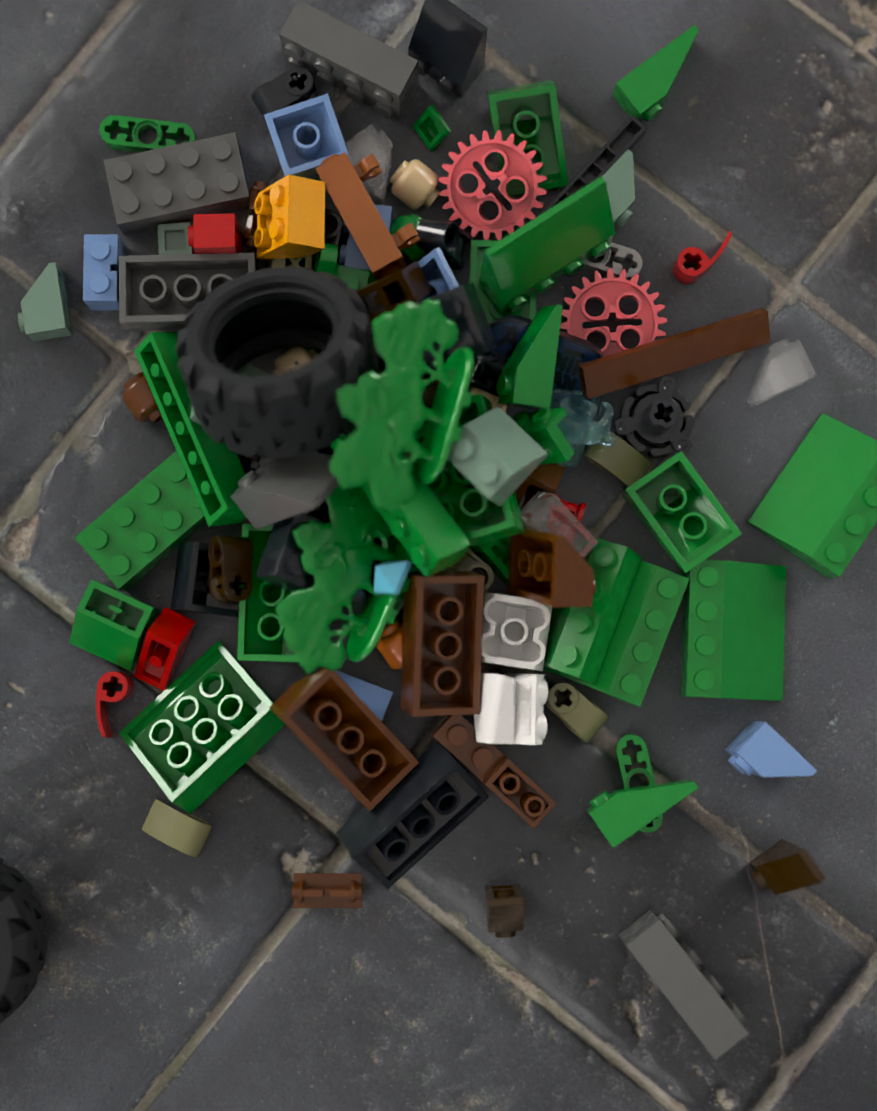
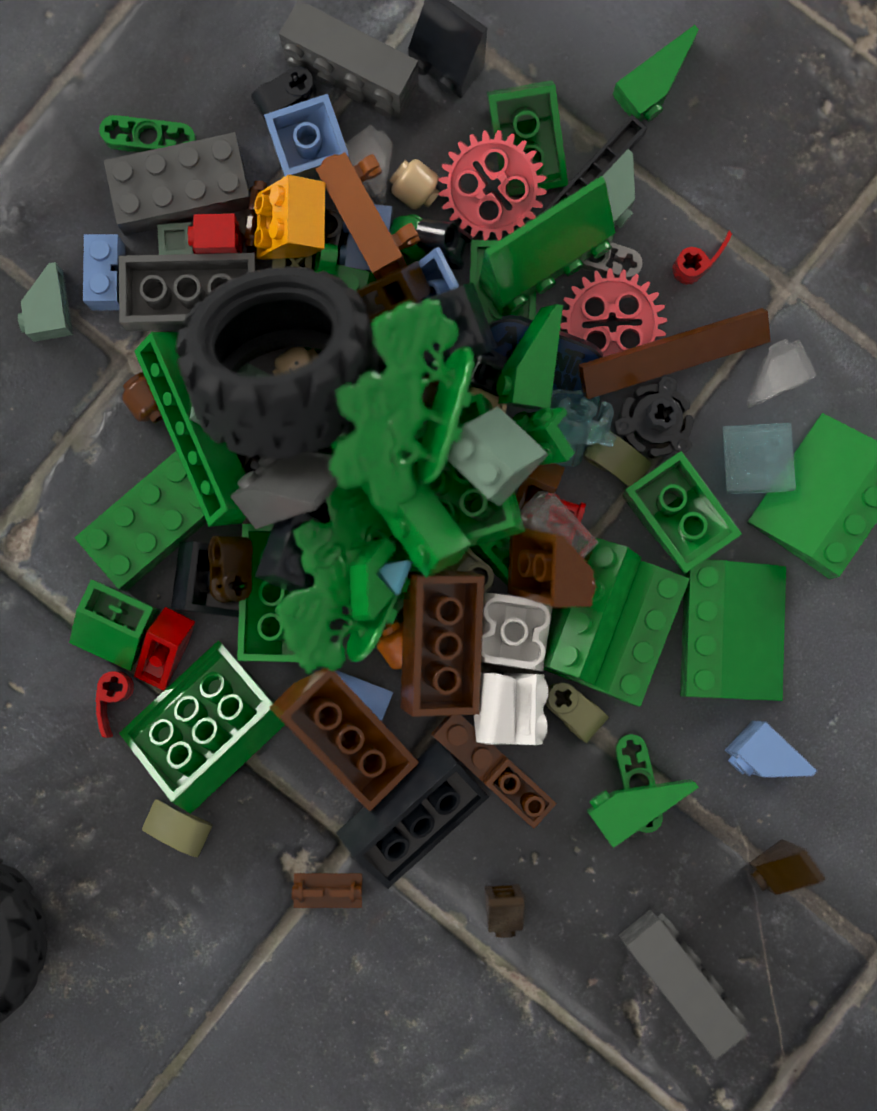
green slope [413,105,451,152] -> none
none -> green slope [349,539,397,621]
none -> clear light blue tile [722,423,796,494]

